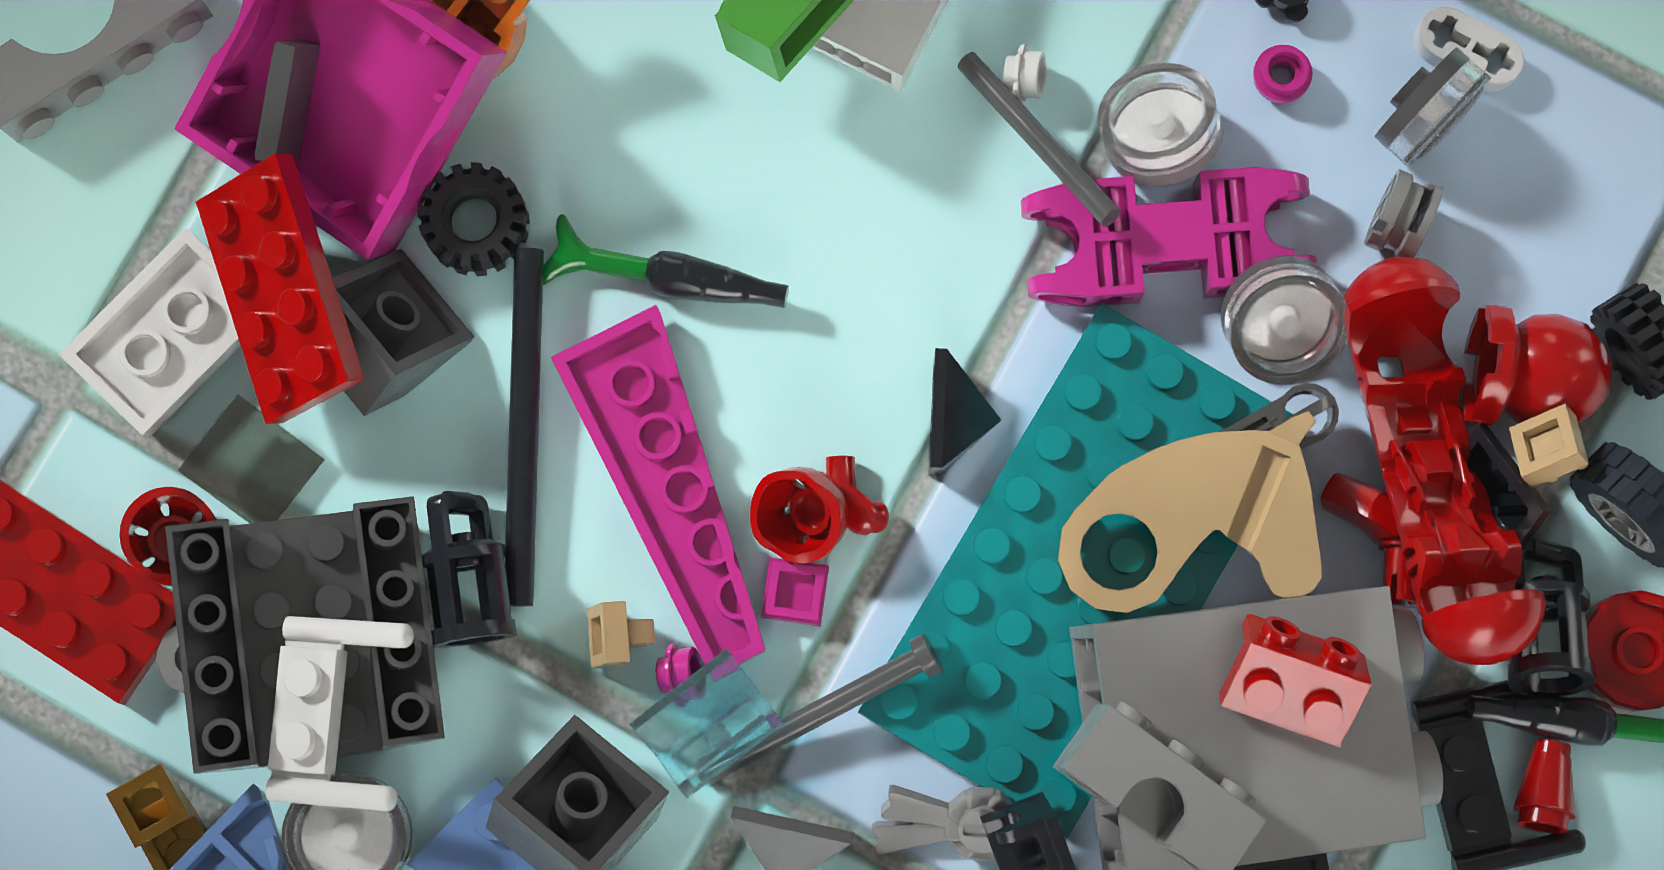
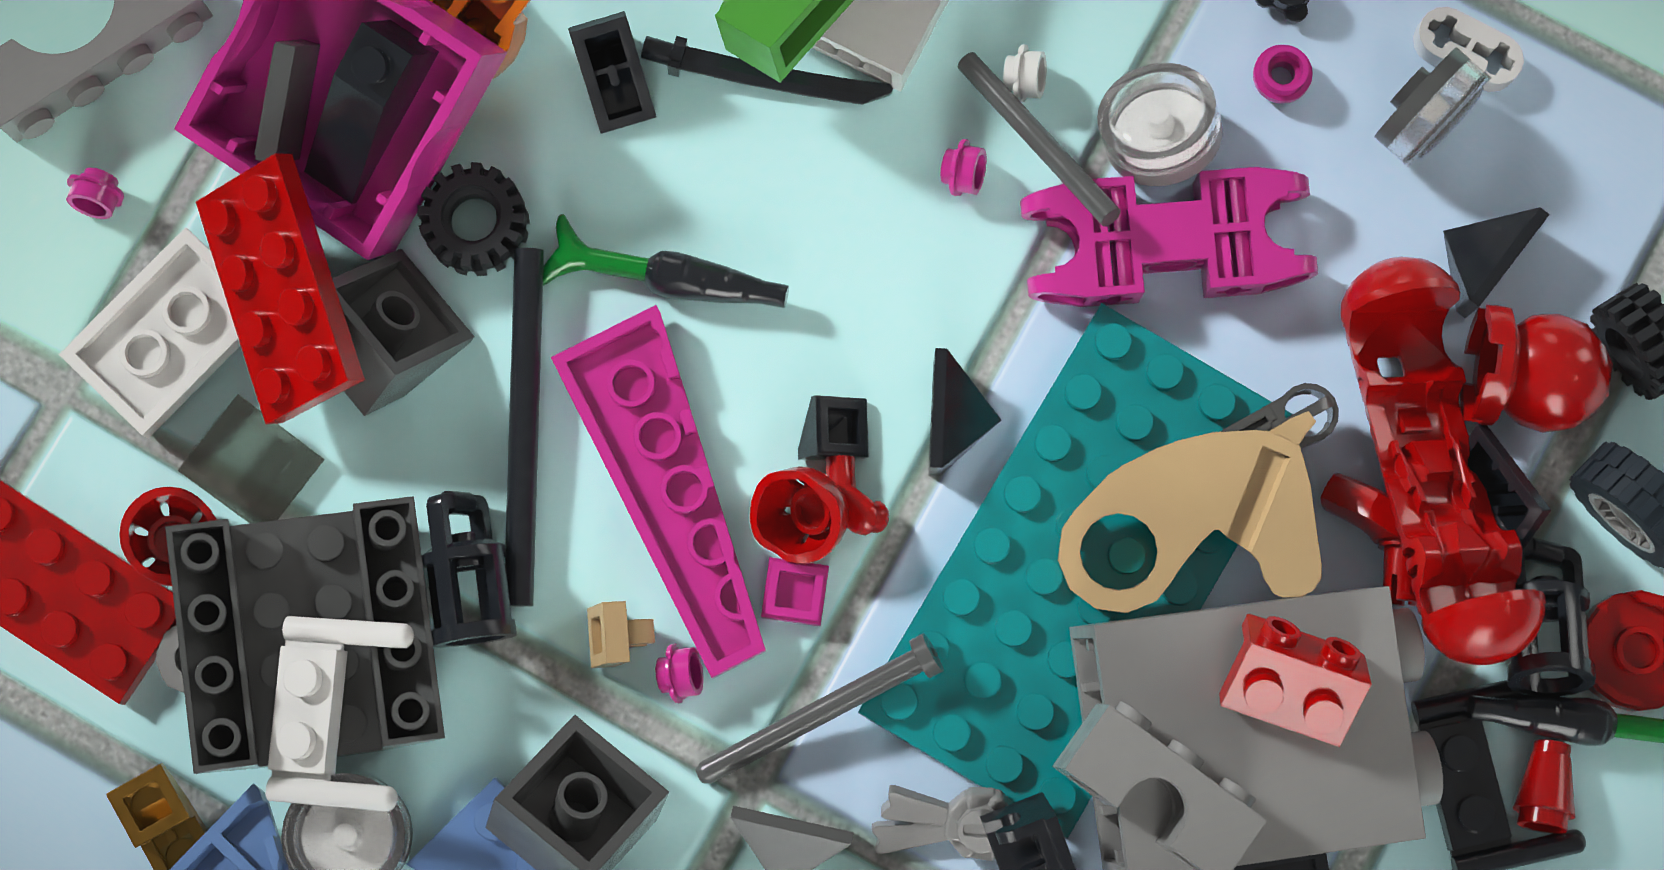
clear light blue panel [629,648,784,799] -> none
clear piece [1221,256,1350,384] -> none
light grey wheel [1364,169,1444,257] -> none
tan tile [1509,404,1589,488] -> none
none -> dark pink plate [66,168,124,219]
none -> black slope [304,20,439,204]
none -> black slope [568,11,657,134]
none -> black sword [641,36,893,105]
none -> black slope [798,395,869,460]
none -> dark pink plate [940,139,987,196]
none -> black slope [1443,207,1550,319]

